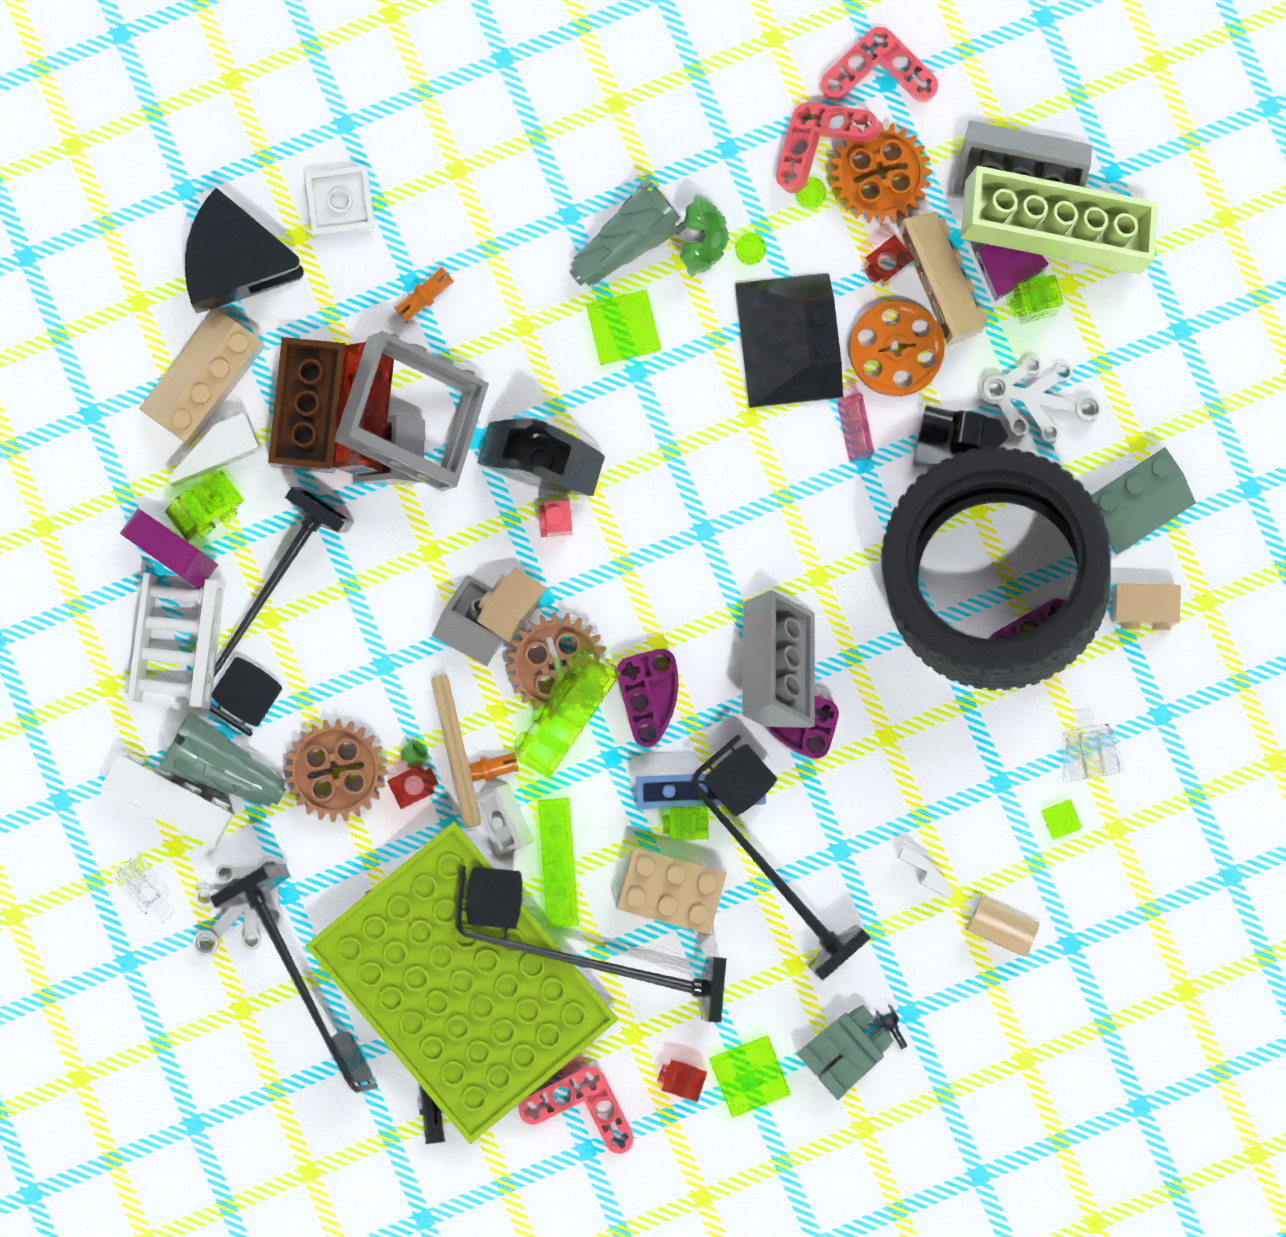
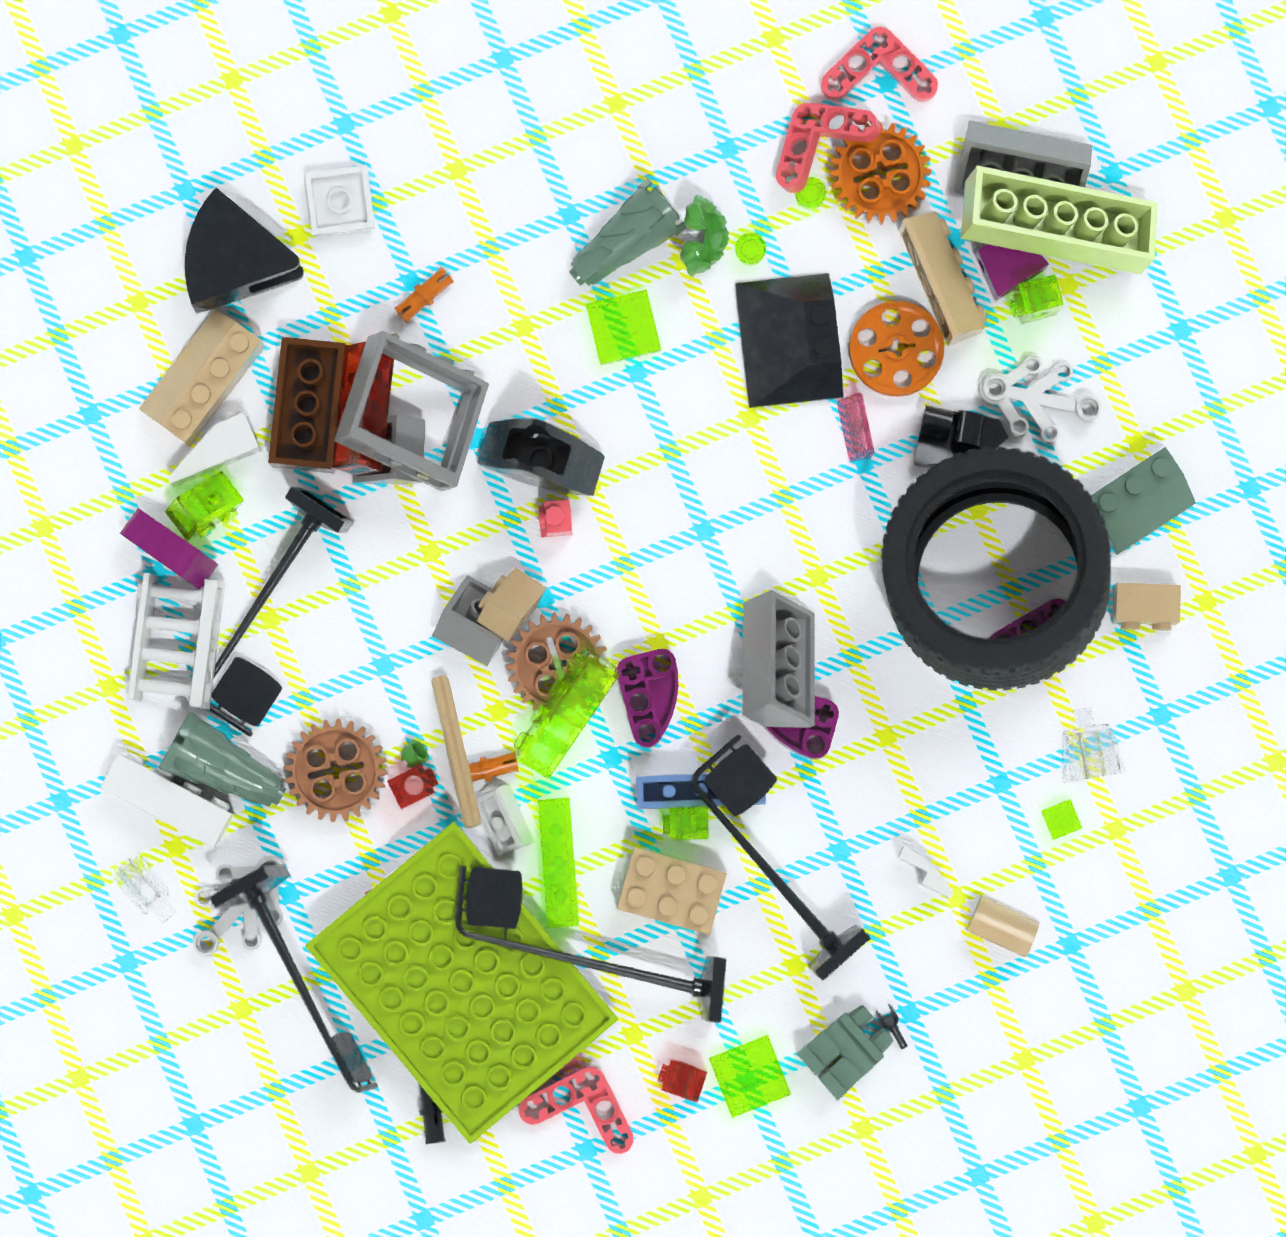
clear red brick [863,234,914,287] -> none

